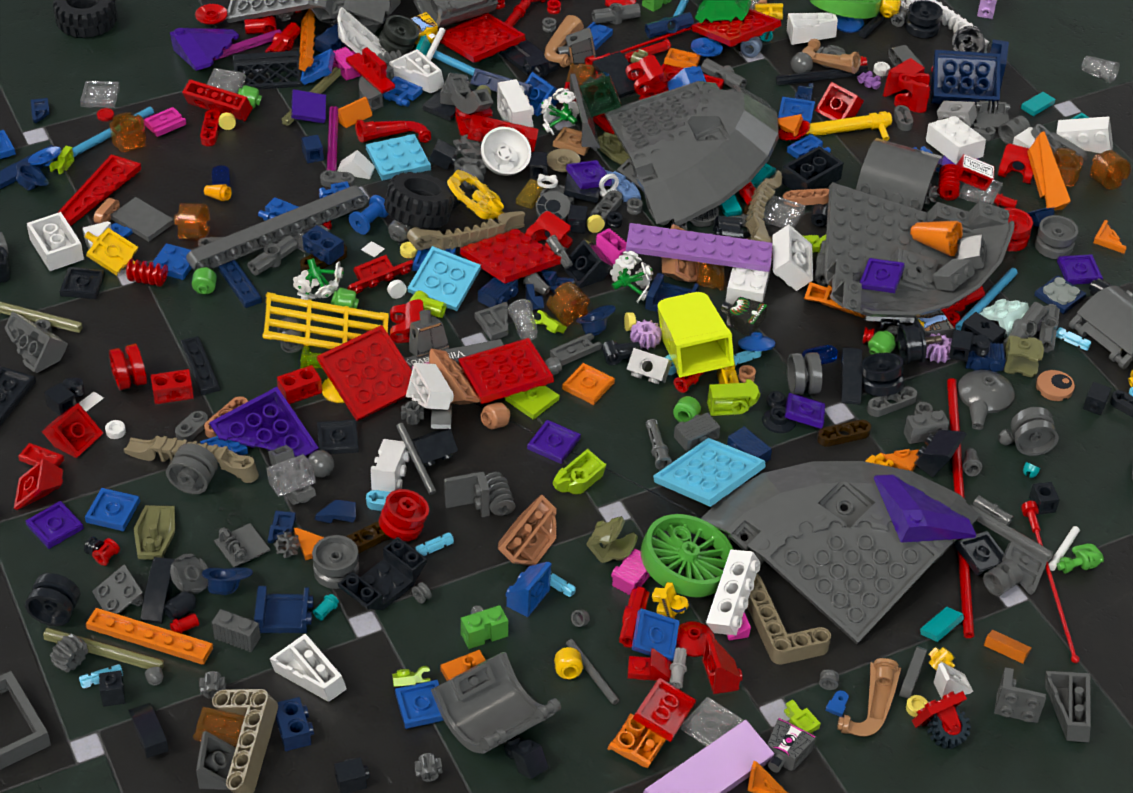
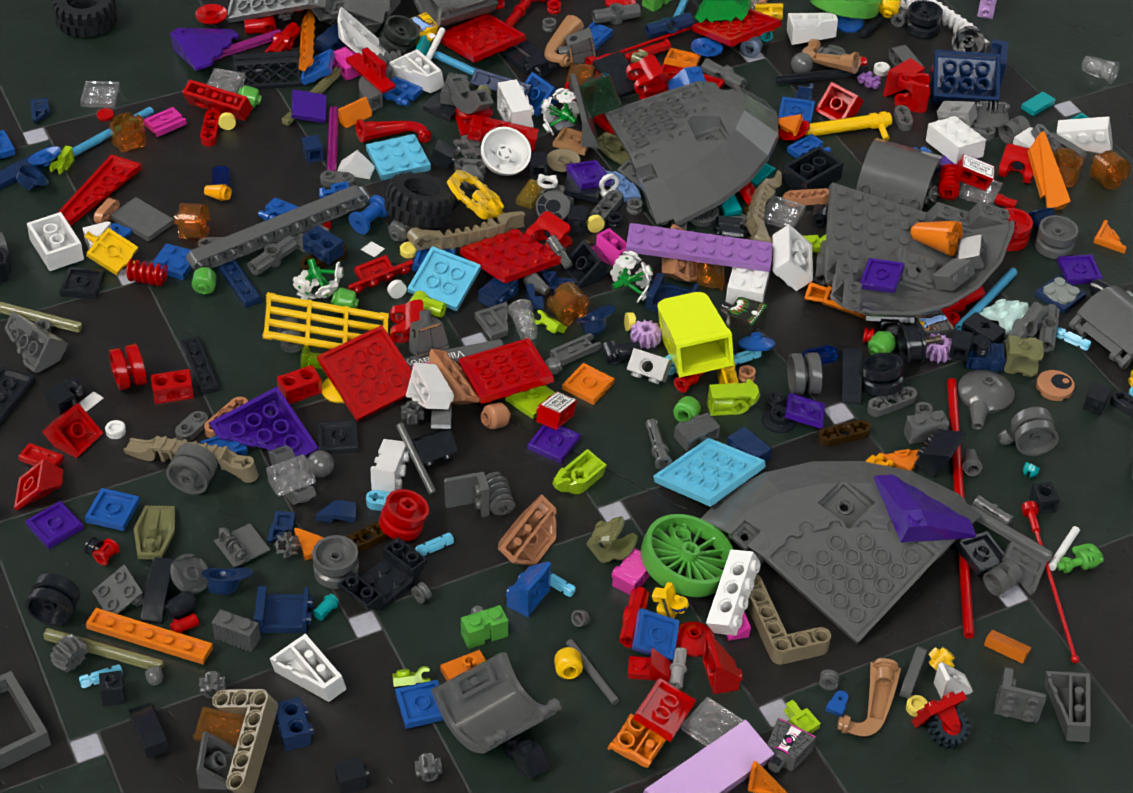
teal tile [920,607,964,642] -> none
none -> red brick [536,392,577,430]

